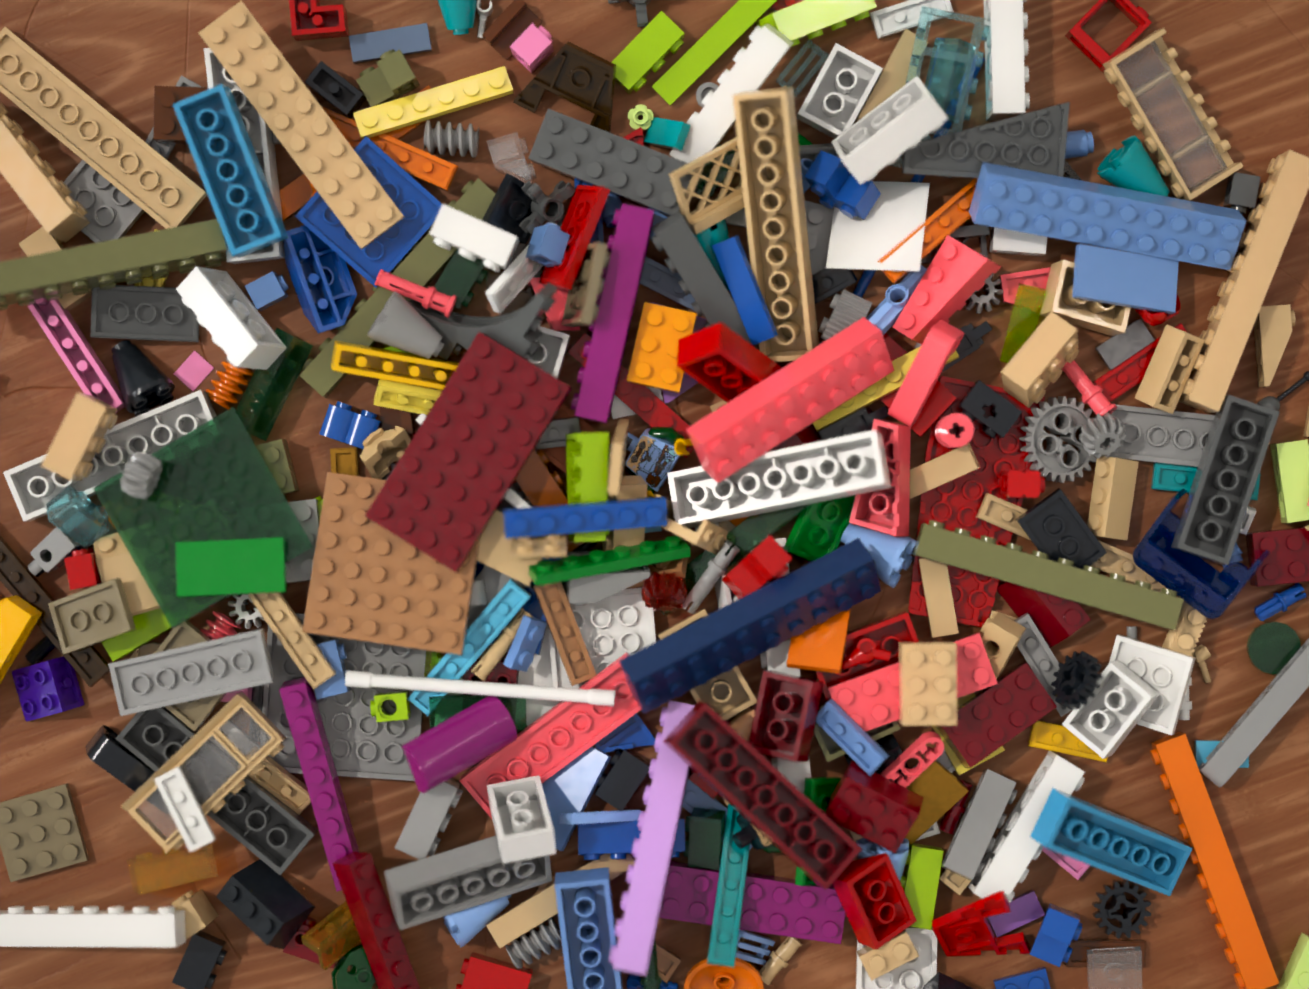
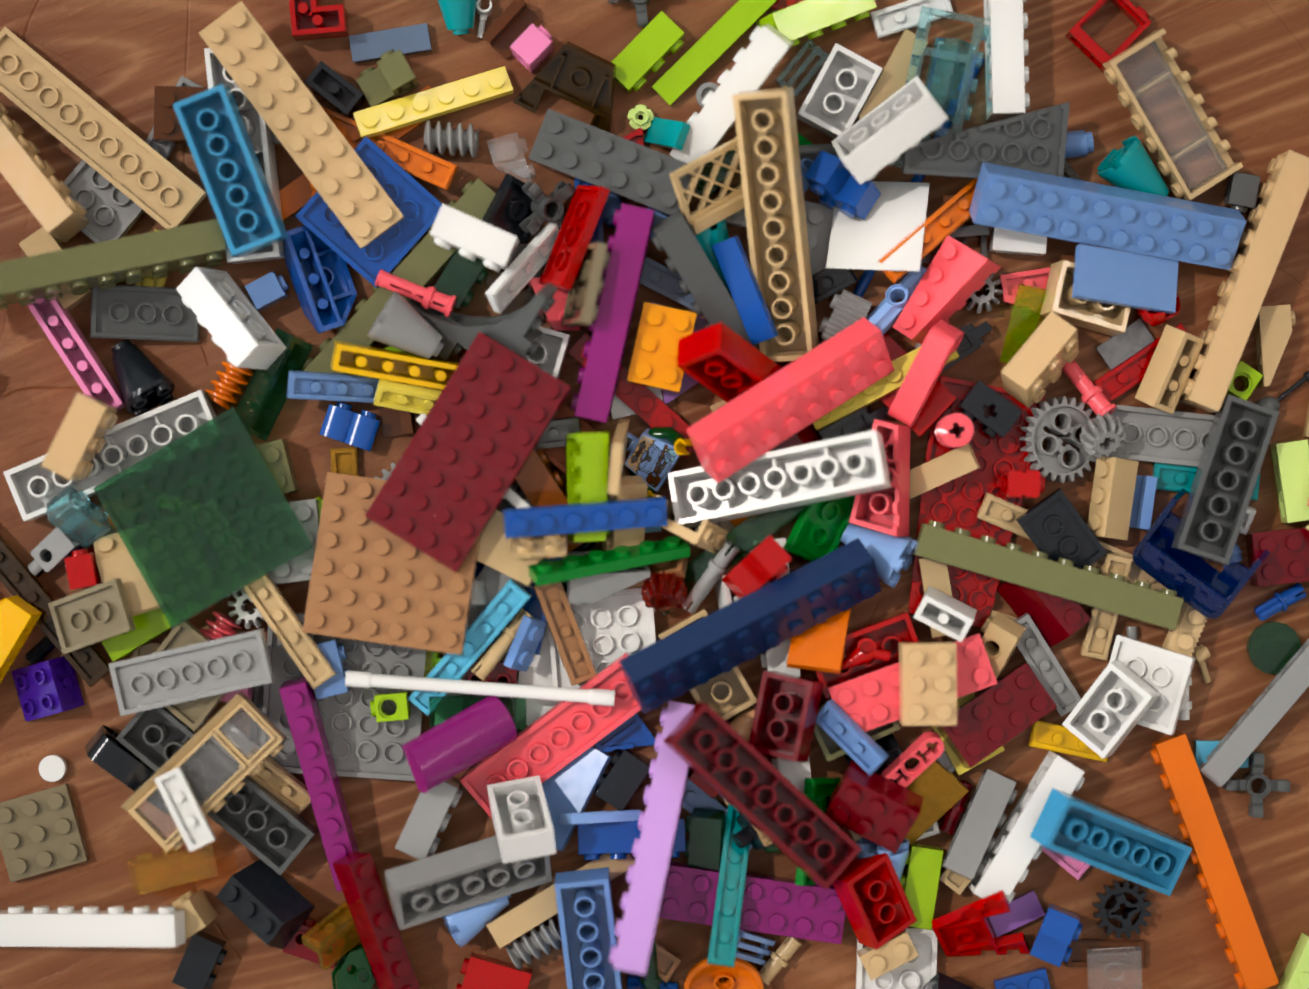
light grey gear [121,451,162,499] -> none
bright pink sticker [174,350,214,391] -> none
green tile [175,537,287,597] -> none
tan cylinder [360,426,411,479] -> none
medium blue brick [526,223,570,267] -> none
black gear [1051,651,1102,710] -> none
none -> white tile [39,754,67,782]
none -> medium blue tile [287,370,379,403]
none -> white brick [913,585,977,643]
none -> tan tile [1080,552,1133,661]
none -> medium blue panel [1129,475,1158,530]
none -> dark grey pin [1223,752,1290,818]
none -> lime brick [1226,361,1263,401]

